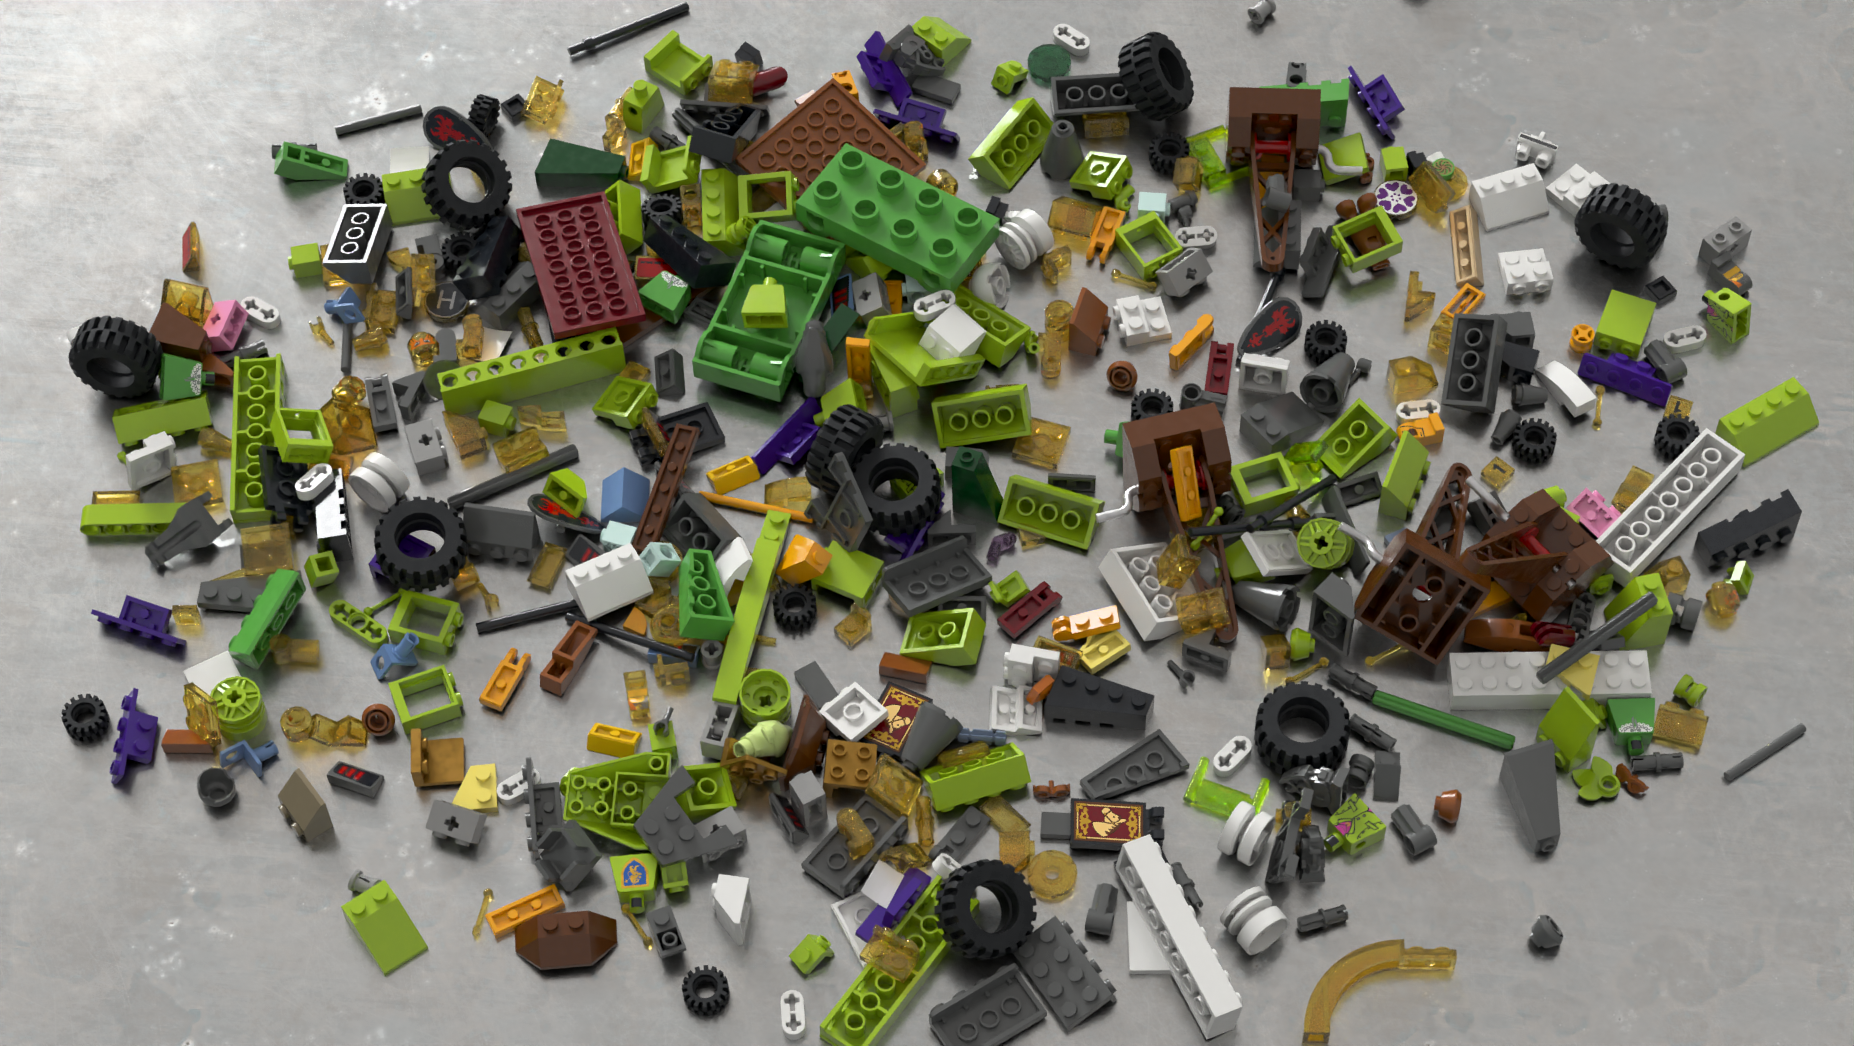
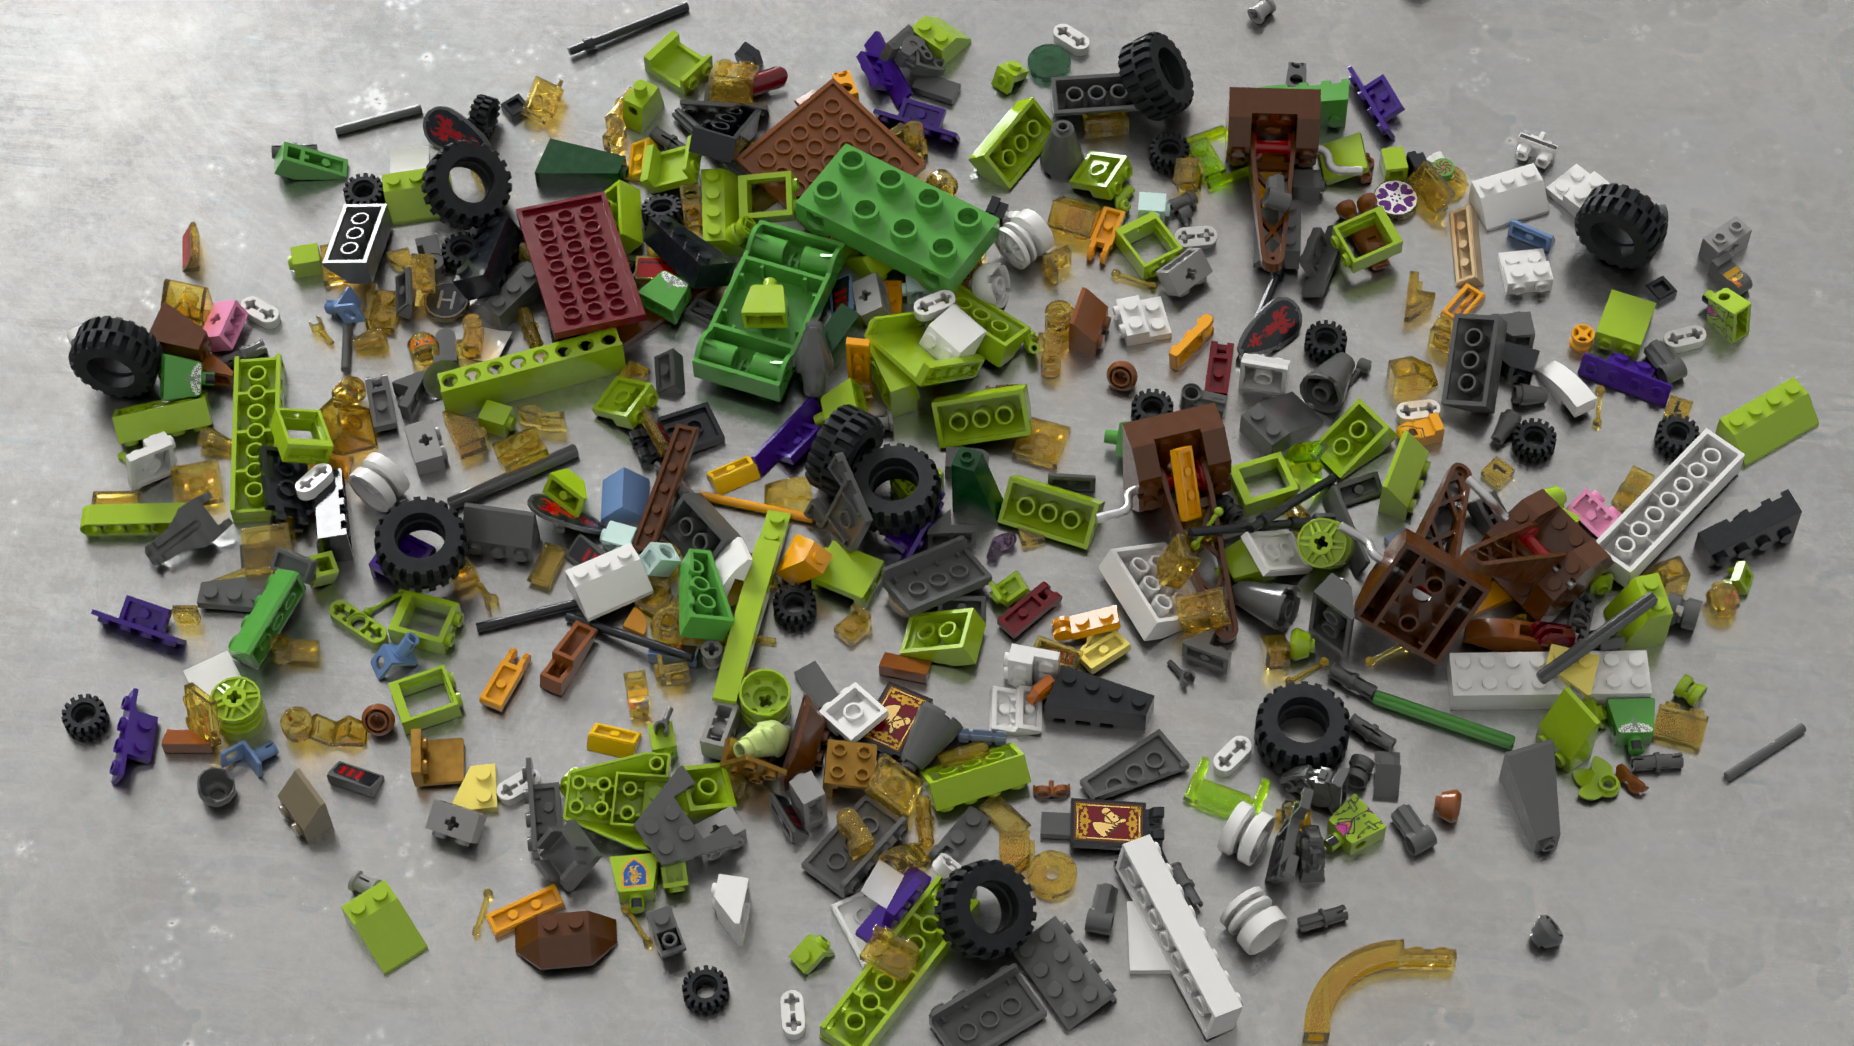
none -> dark grey tile [270,546,319,585]
none -> medium blue slope [1508,219,1556,252]

